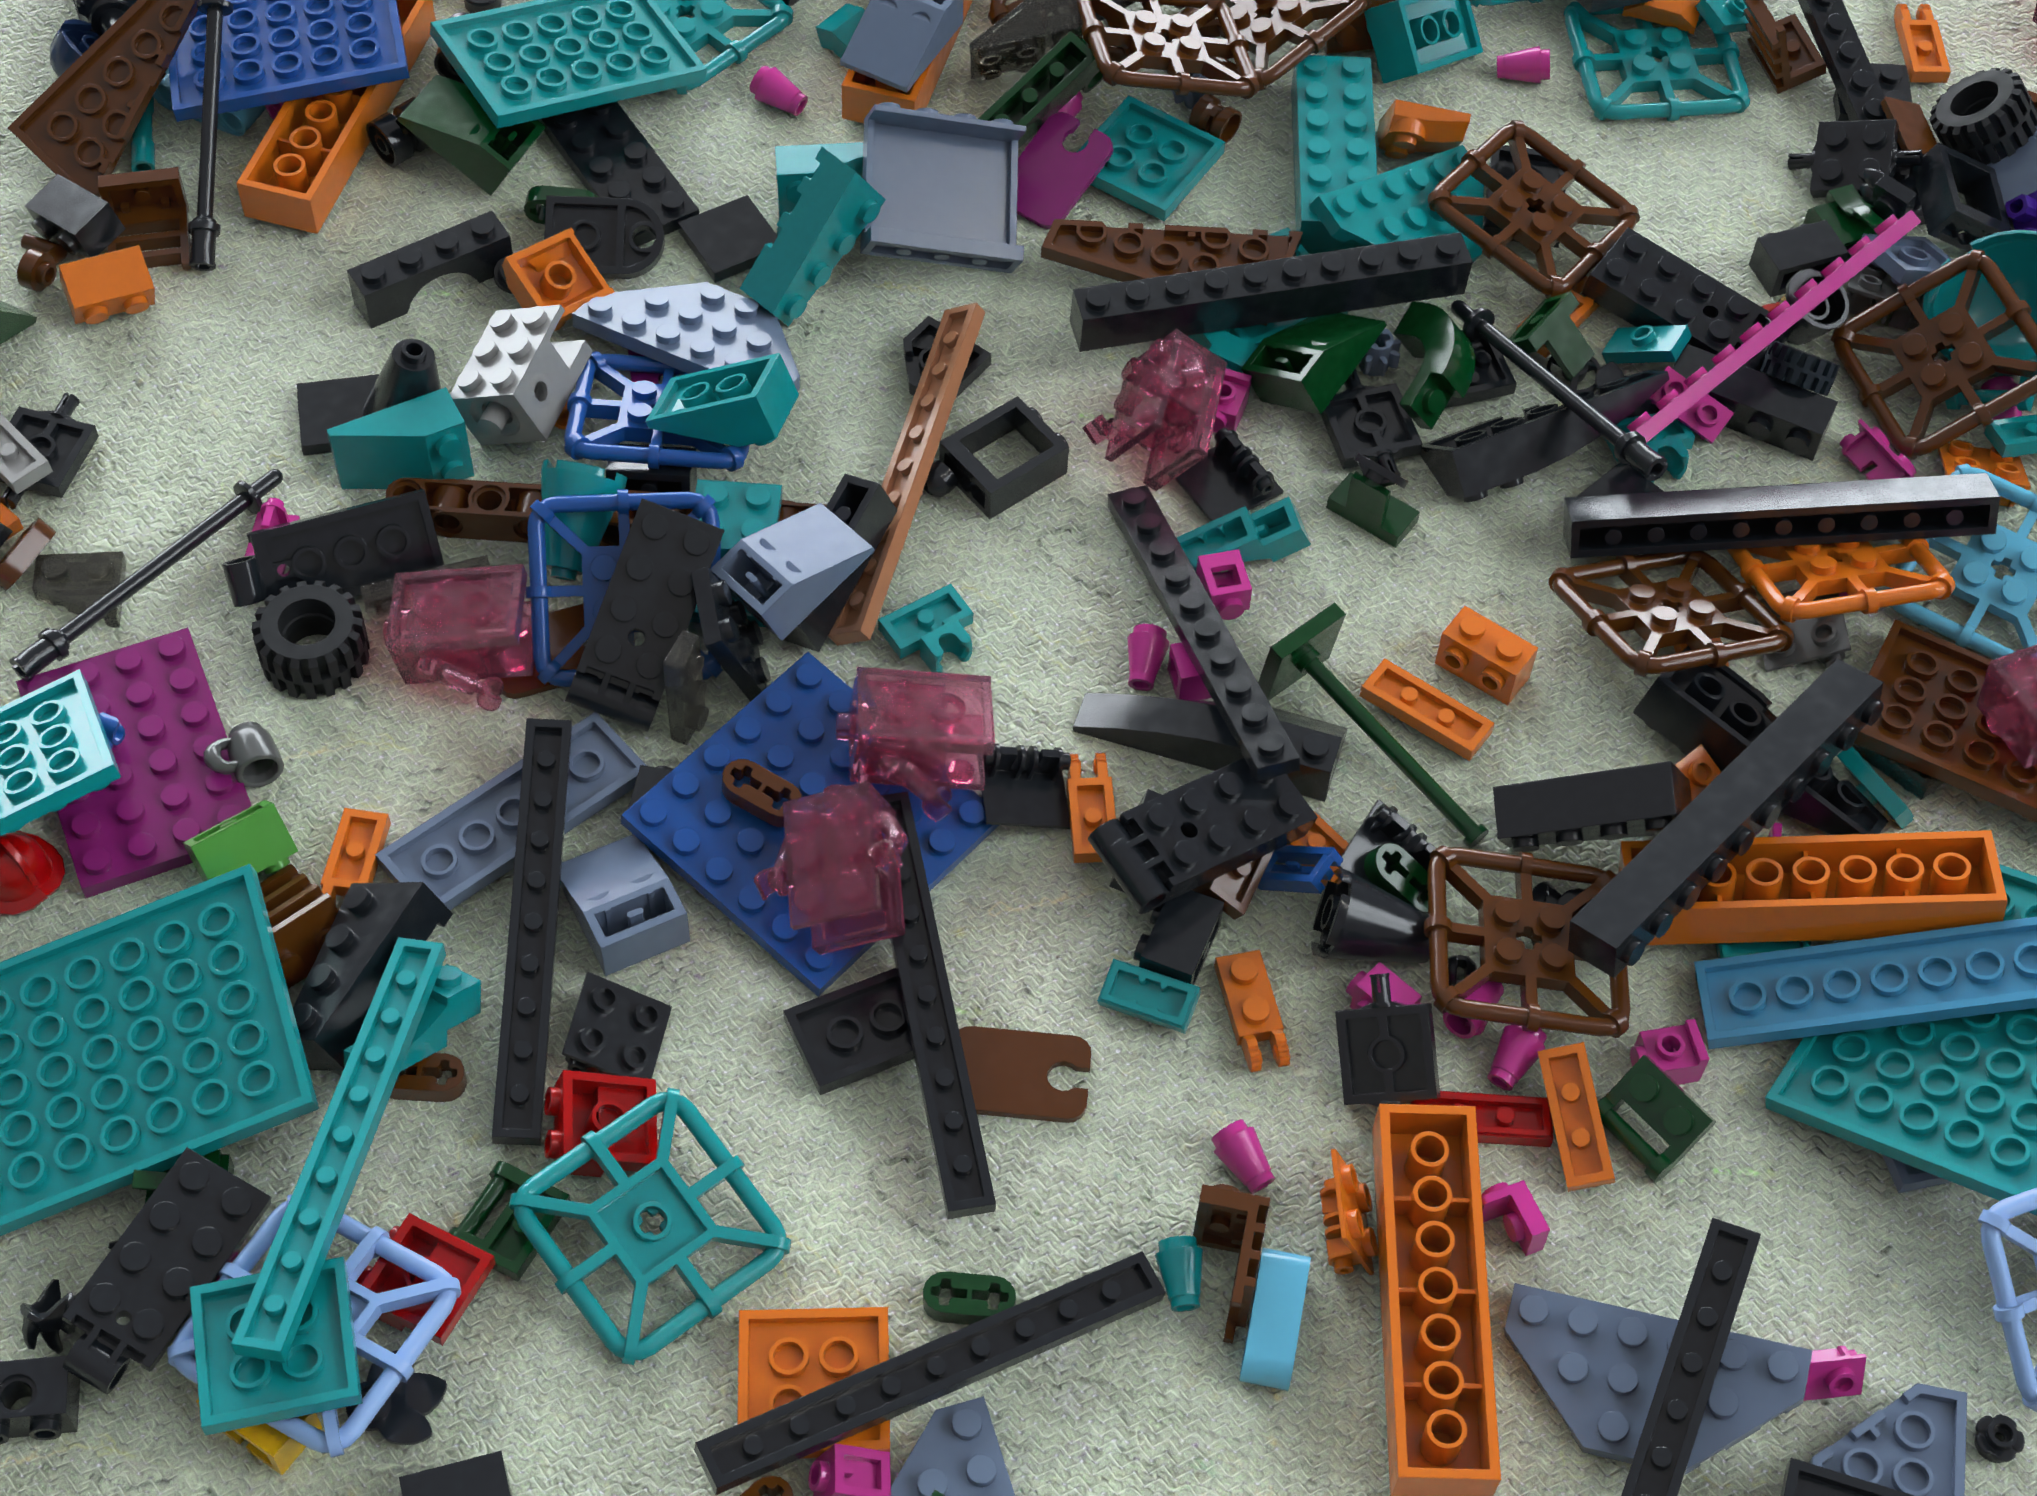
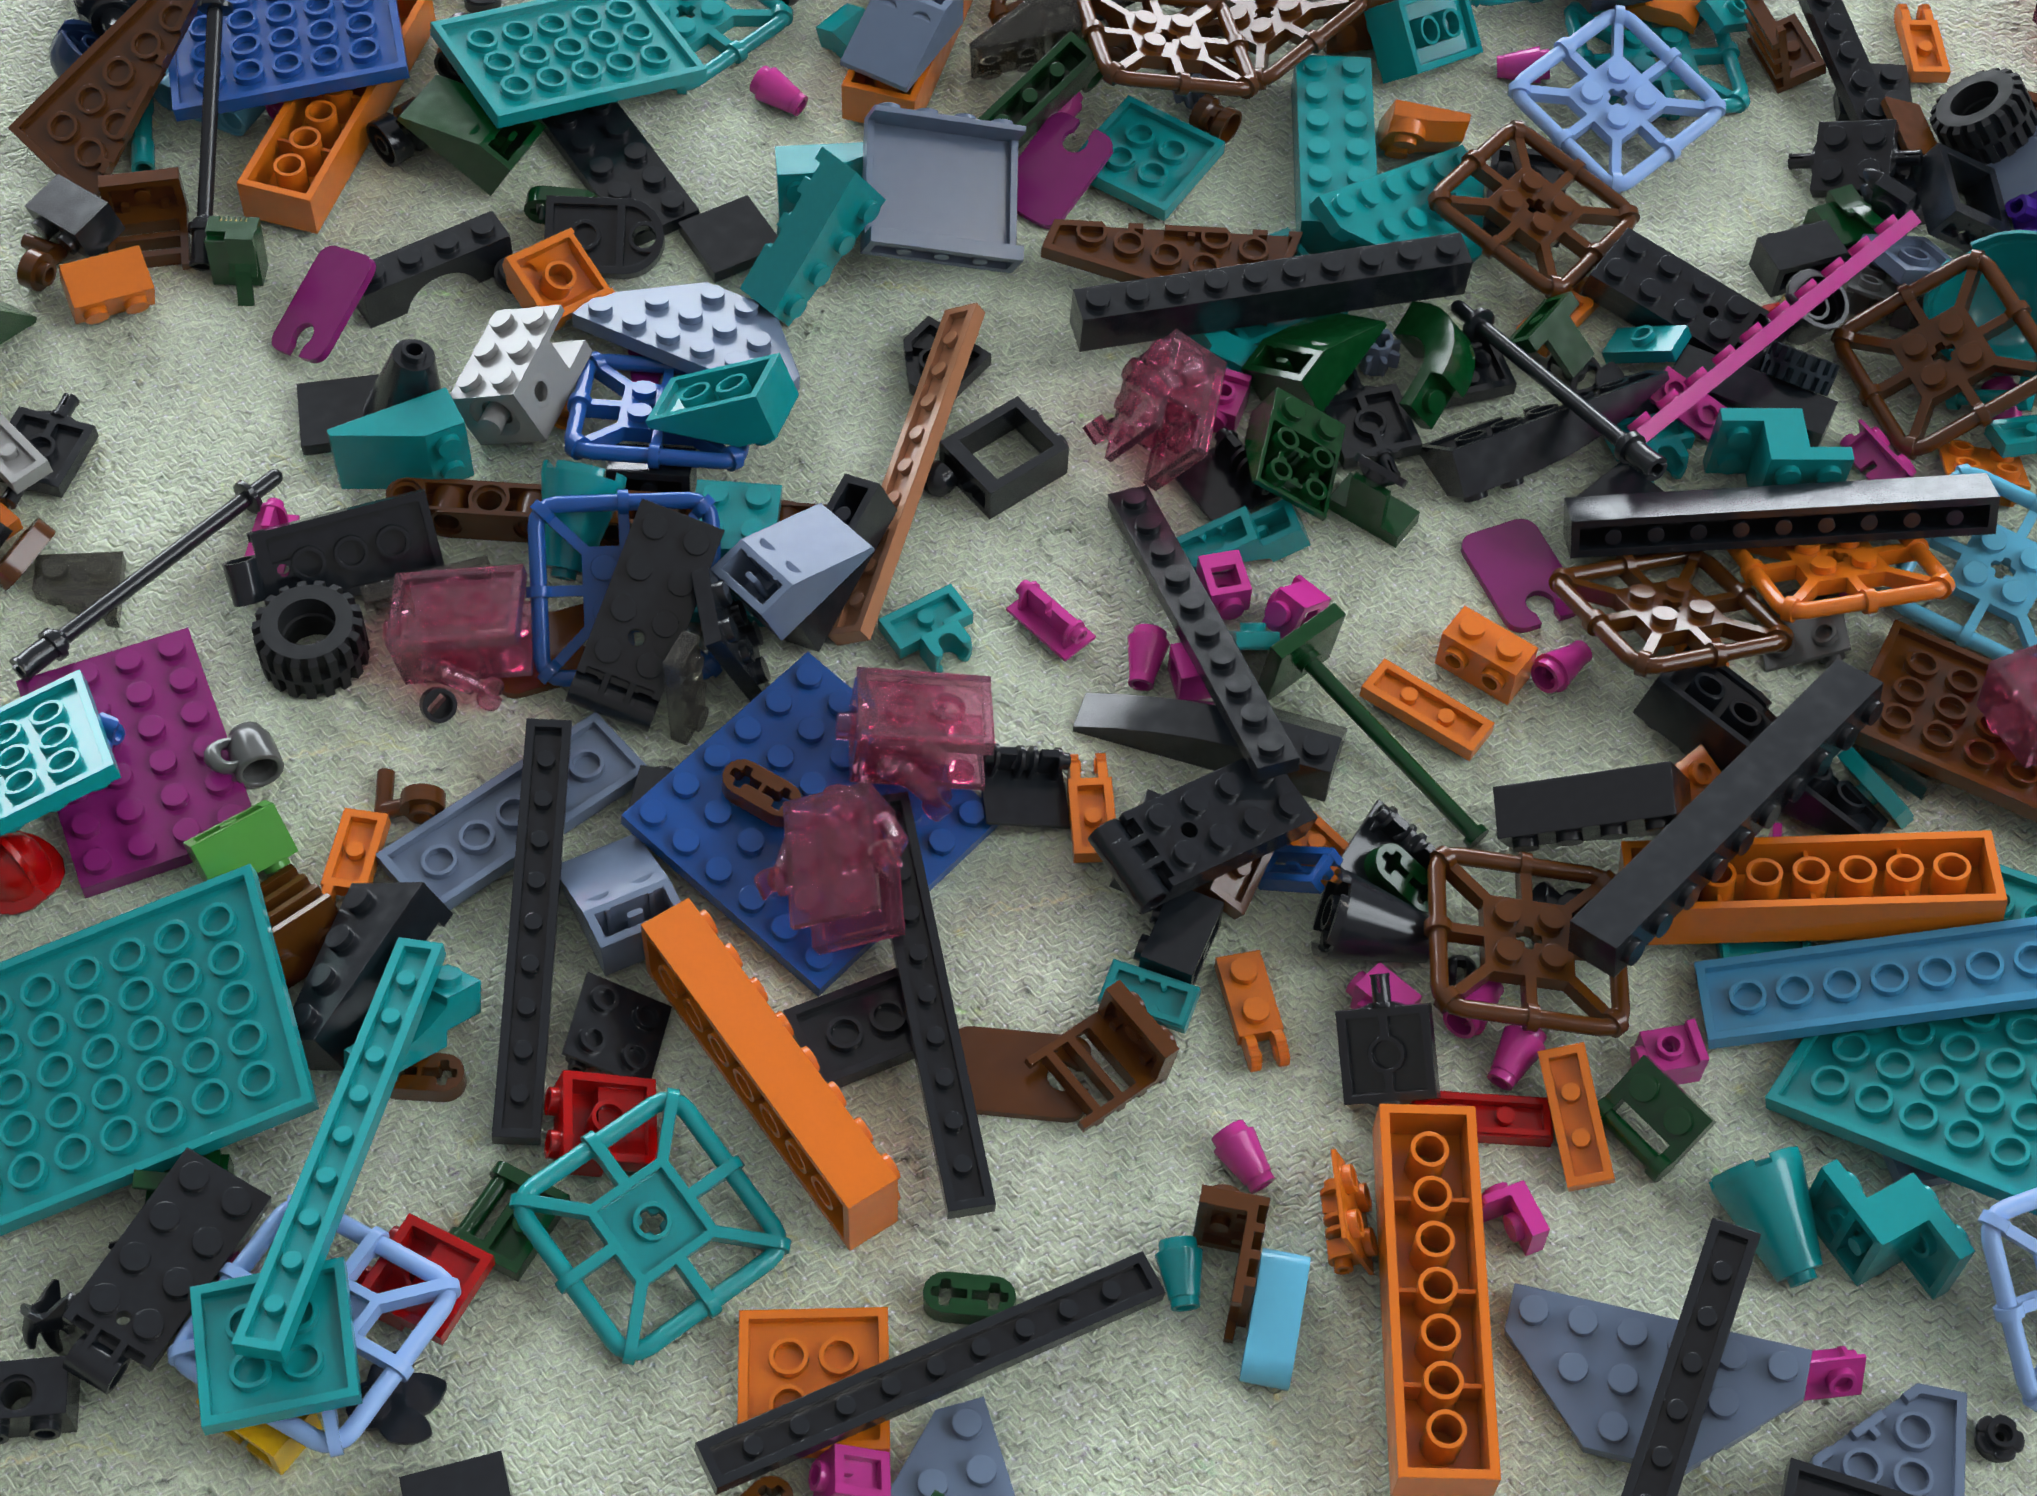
none -> dark green piece [204,216,269,306]
none -> magenta piece [271,246,376,364]
none -> reddish brown plate [374,768,446,825]
none -> black hinge [419,687,457,723]
none -> orange brick [640,898,901,1251]
none -> dark pink hinge [1006,579,1096,661]
none -> reddish brown plate [1024,980,1180,1132]
none -> teal plate [1229,623,1280,650]
none -> dark green slope [1244,387,1346,521]
none -> dark pink brick [1261,575,1331,638]
none -> magenta piece [1461,519,1576,633]
none -> light blue plate [1508,5,1726,194]
none -> dark pink cone [1531,640,1592,693]
none -> teal bracket [1702,408,1855,487]
none -> teal cone [1709,1146,1823,1288]
none -> teal bracket [1809,1159,1975,1300]

